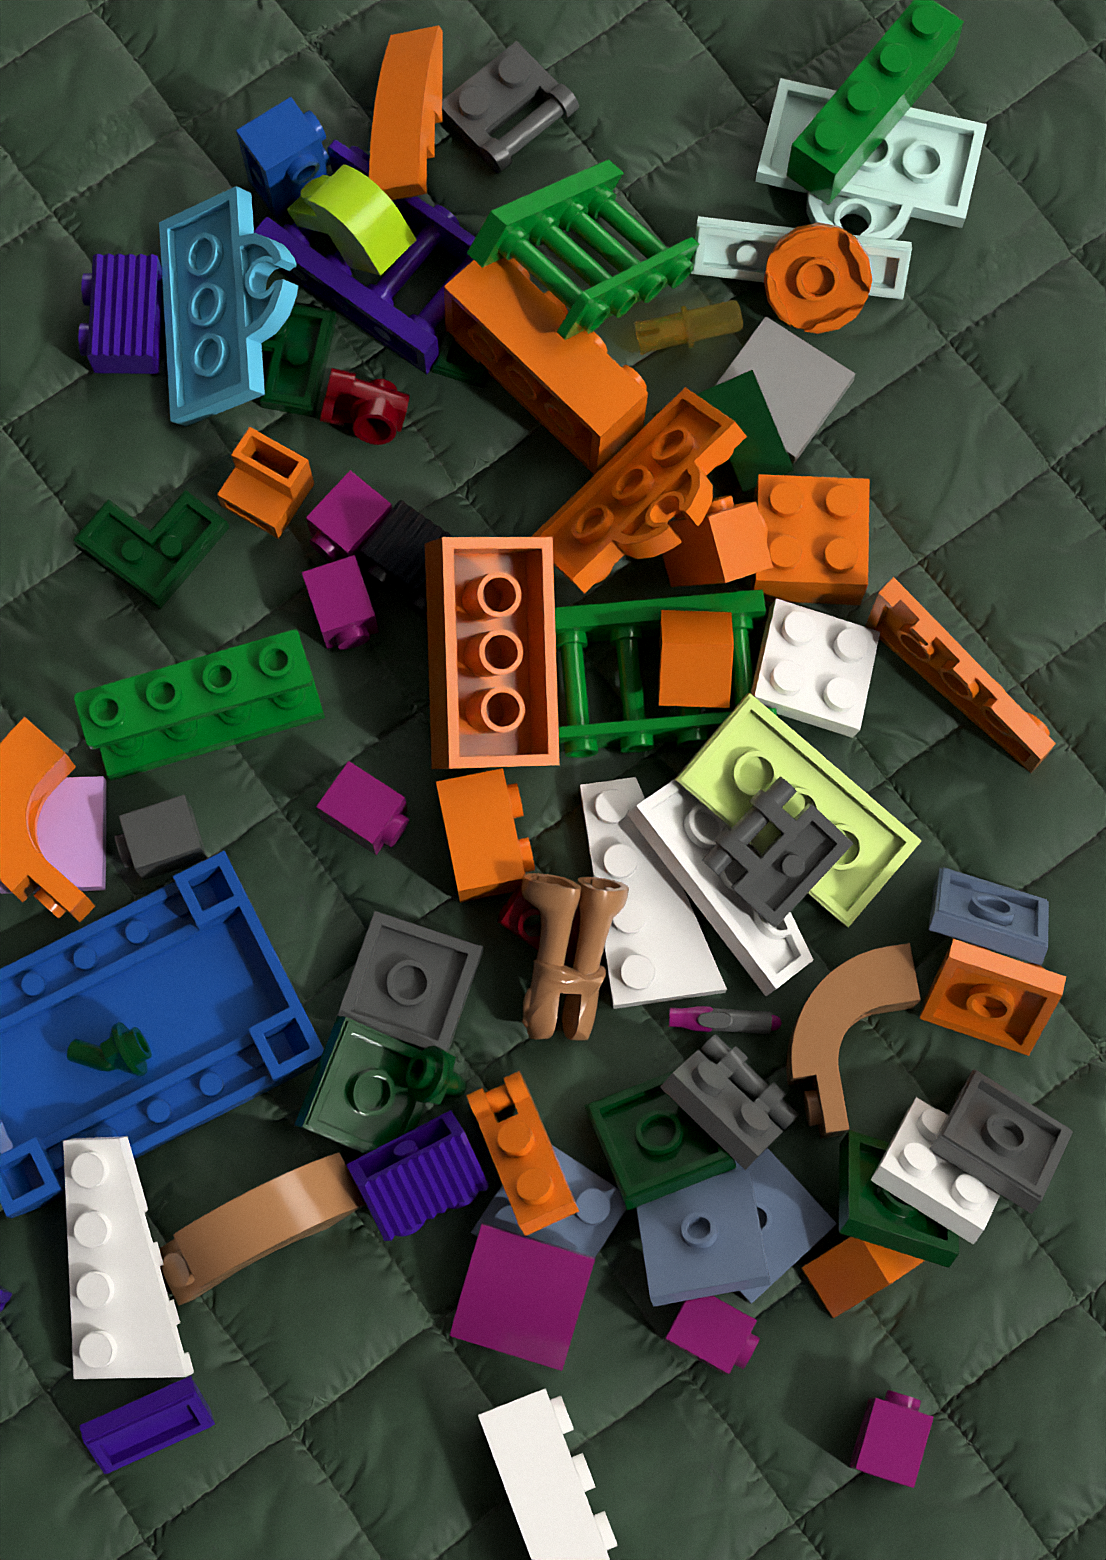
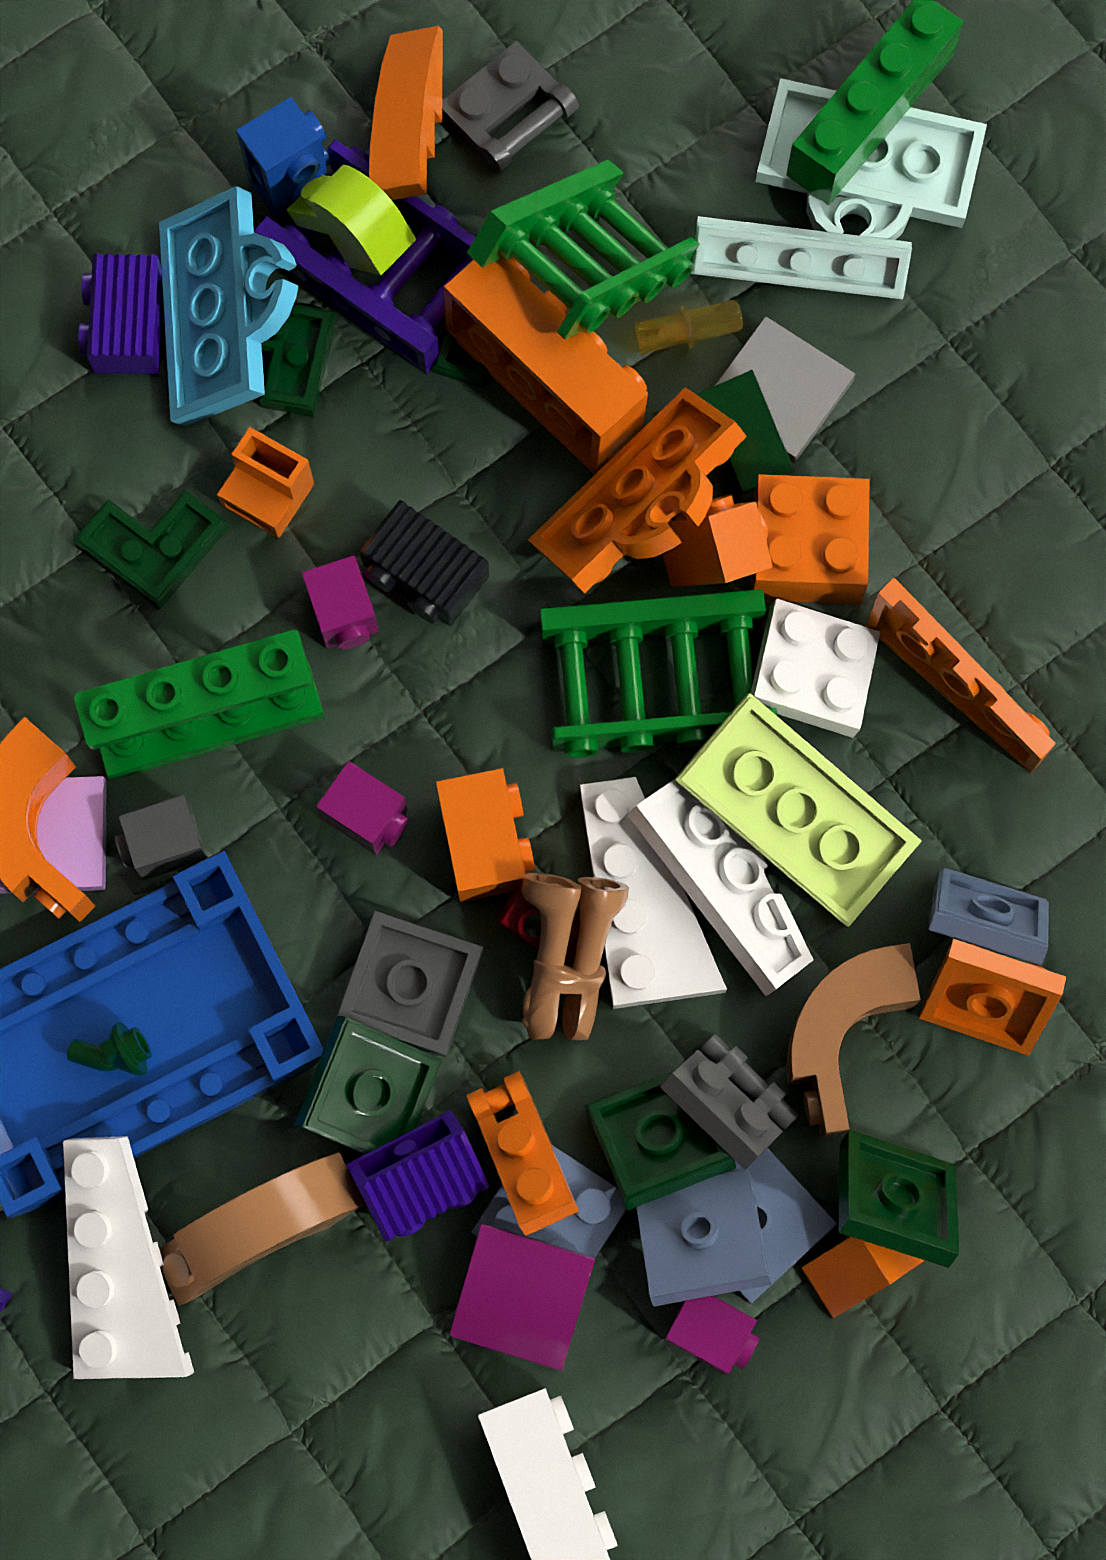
dark purple tile [80,1376,215,1474] -> none
magenta brick [306,470,392,563] -> none
dark red plate [320,368,410,445] -> none
dark green plate [406,1045,466,1105] -> none
orange brick [425,537,560,769] -> none
orange piece [658,610,734,708] -> none
dark grey piece [668,1006,782,1034] -> none
dark grey plate [702,776,854,928] -> none
orange tile [764,222,873,334] -> none
magenta brick [849,1390,934,1488] -> none
white plate [871,1097,1000,1245] -> none
dark grey tile [930,1069,1073,1214] -> none

